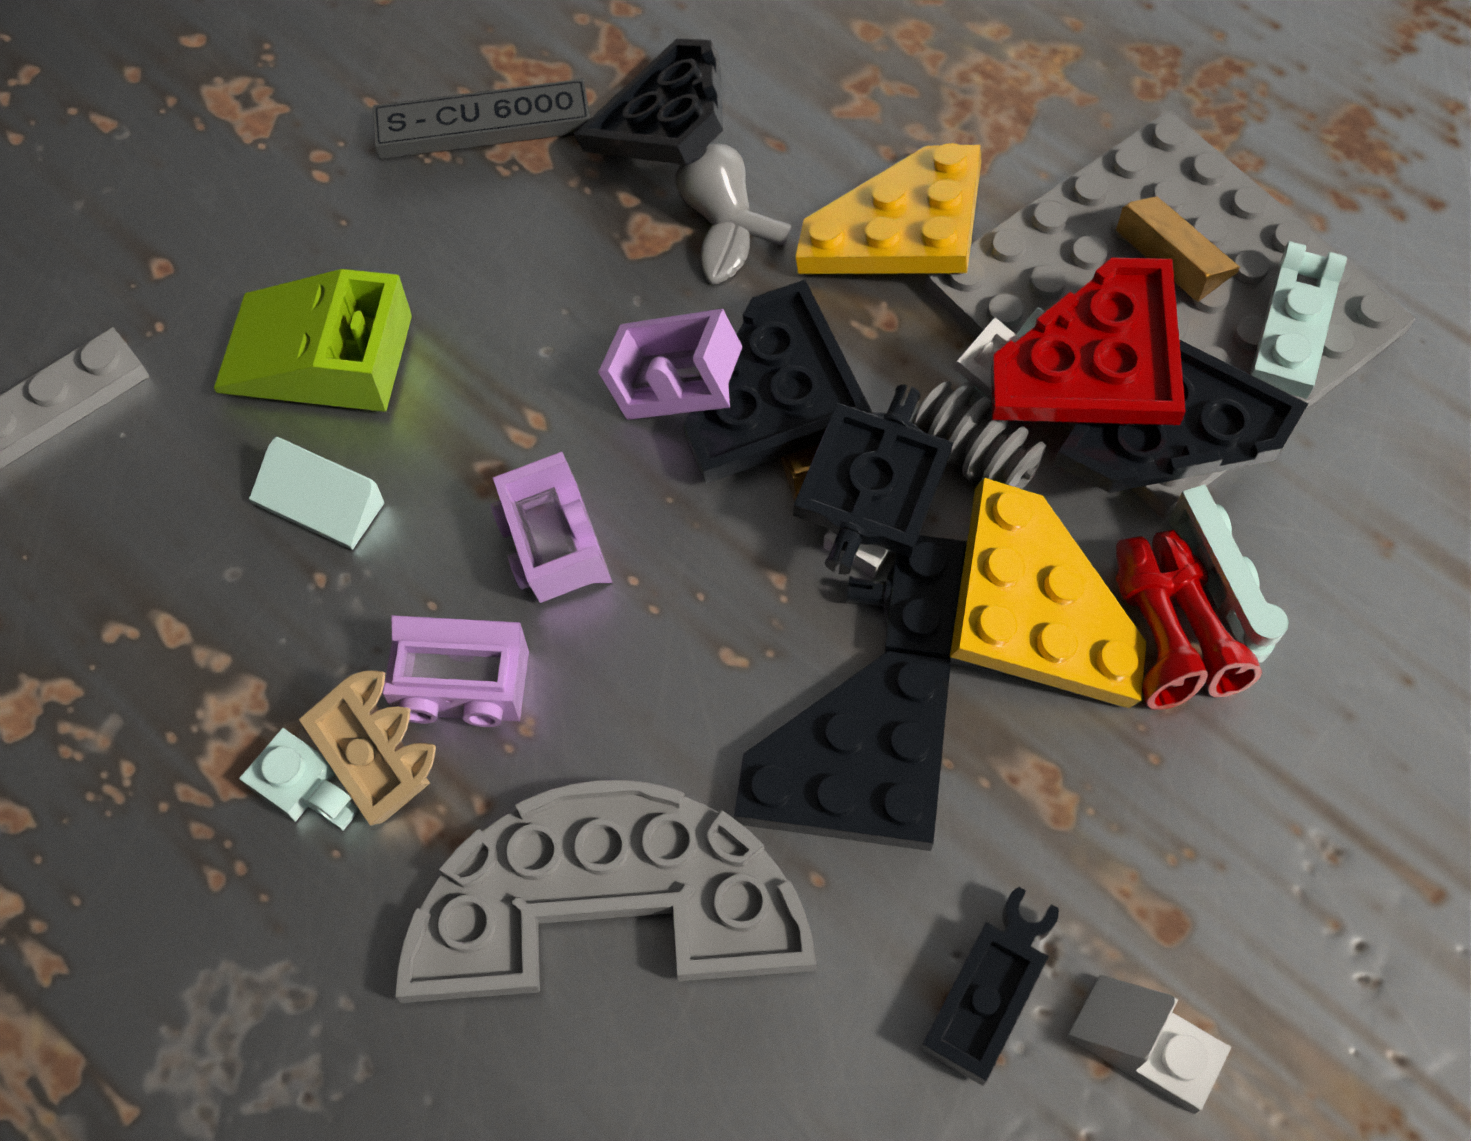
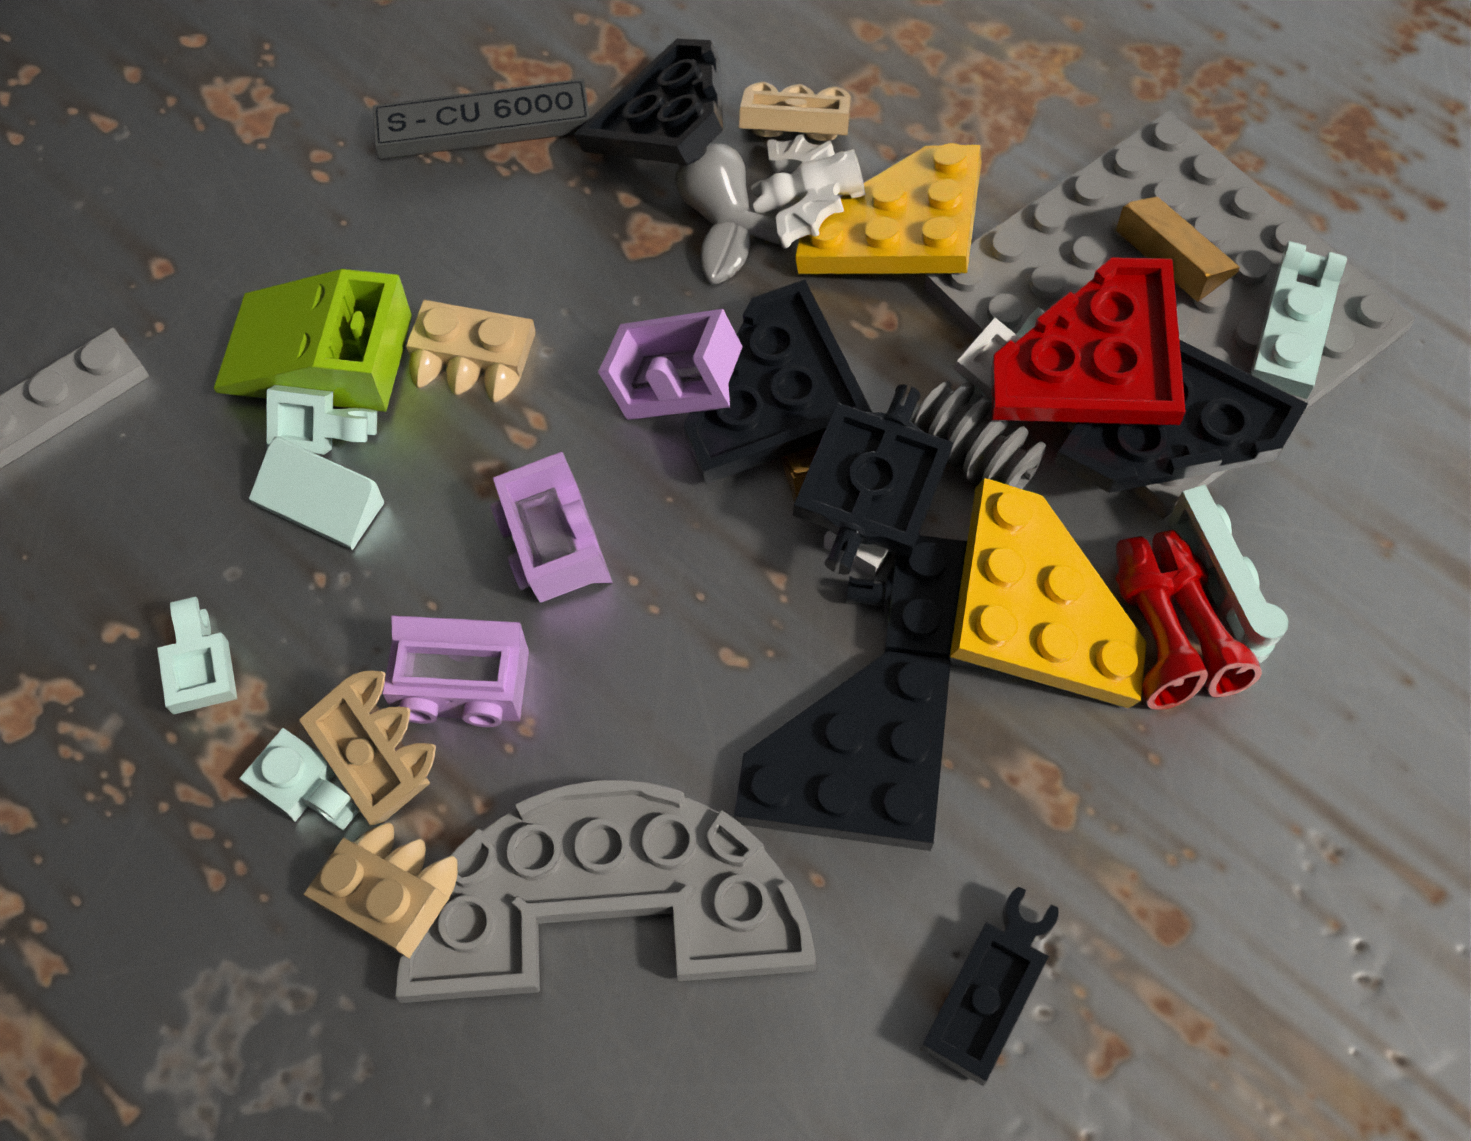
white slope [1067,975,1231,1114] -> none
none -> light aqua plate [157,597,237,715]
none -> light aqua plate [266,385,377,454]
none -> tan plate [303,823,458,959]
none -> tan plate [406,300,536,403]
none -> tan plate [739,82,851,141]
none -> white animal [751,134,865,248]

